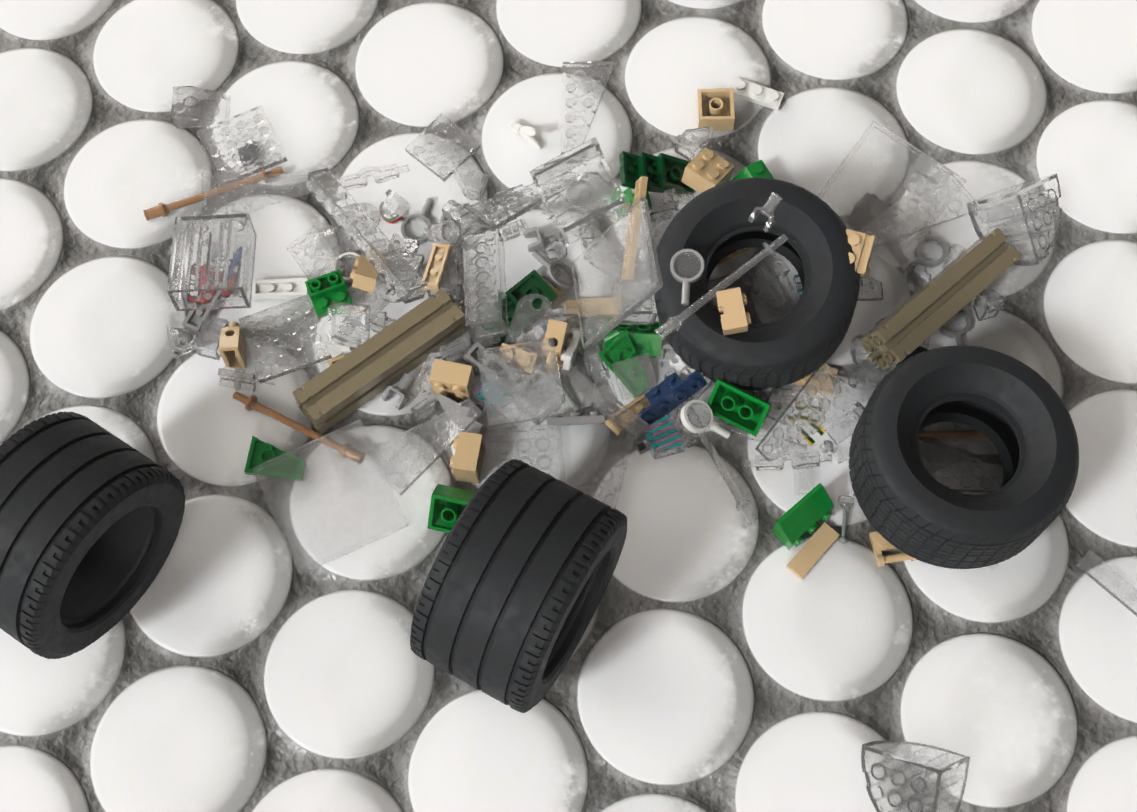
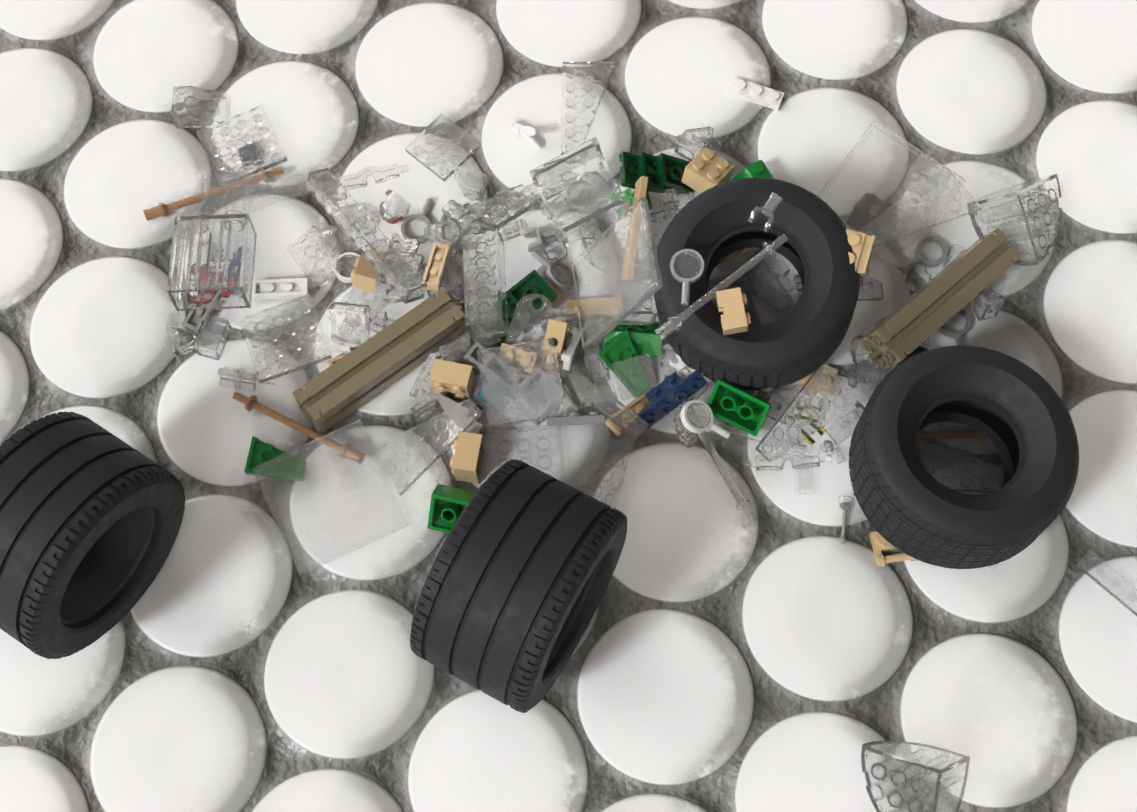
tan torso [219,322,246,370] -> none
green brick [305,269,354,319] -> none
light grey piece [382,373,415,410] -> none
torso [635,414,685,459] -> none
tan brick [696,88,735,131] -> none
green slope [772,483,834,549] -> none
tan tile [786,522,840,580] -> none

